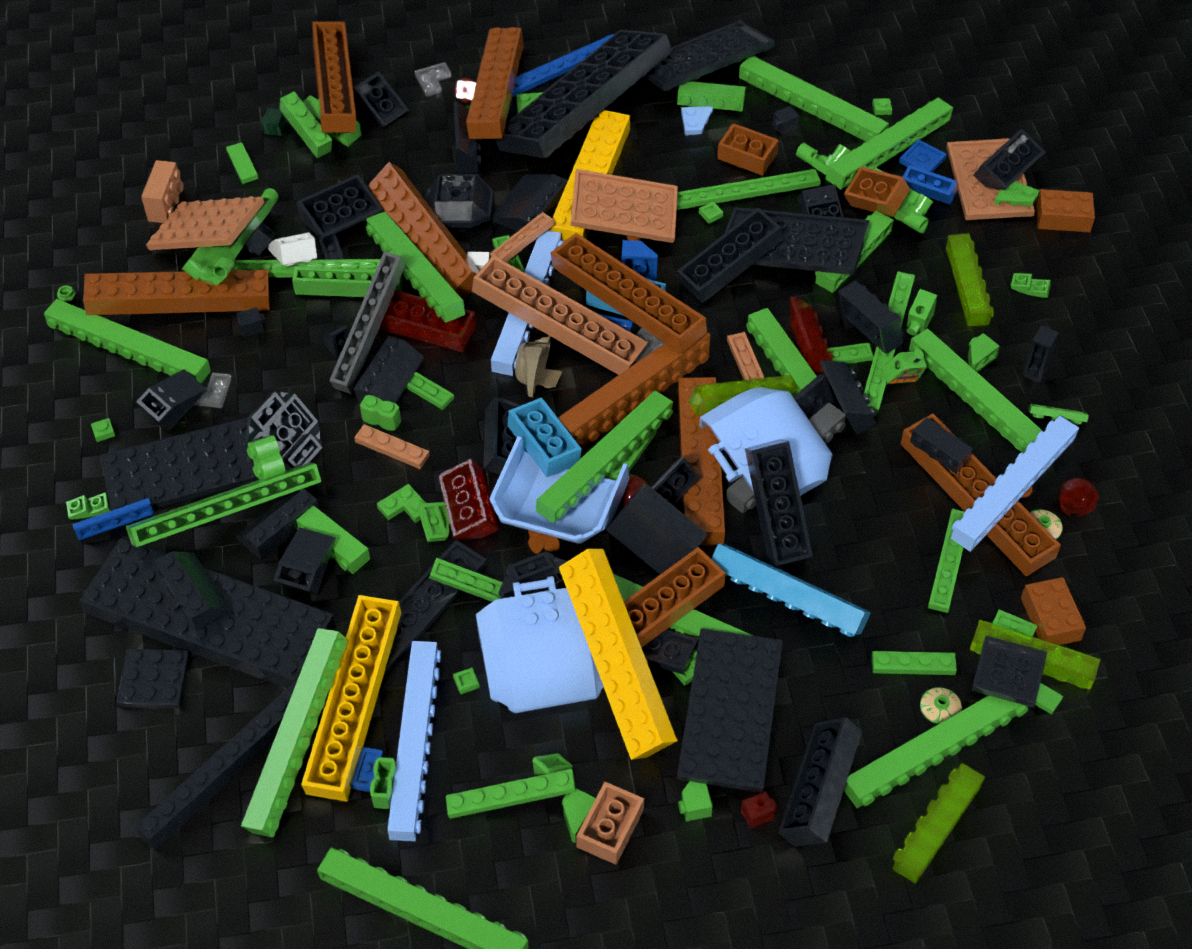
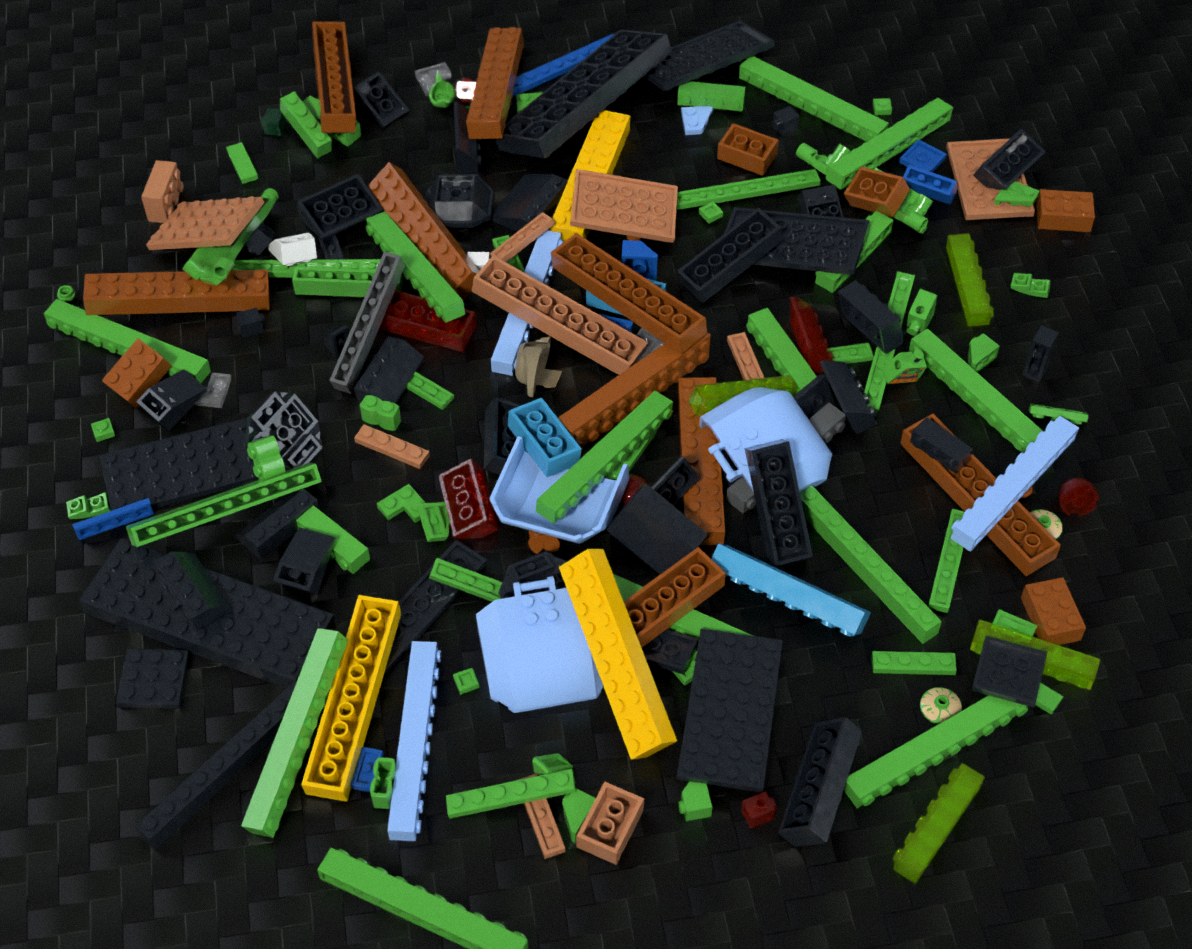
none -> dark orange brick [102,338,172,408]
none -> bright green hair [429,73,455,108]
none -> nougat plate [516,773,565,859]
none -> bright green brick [800,486,942,644]

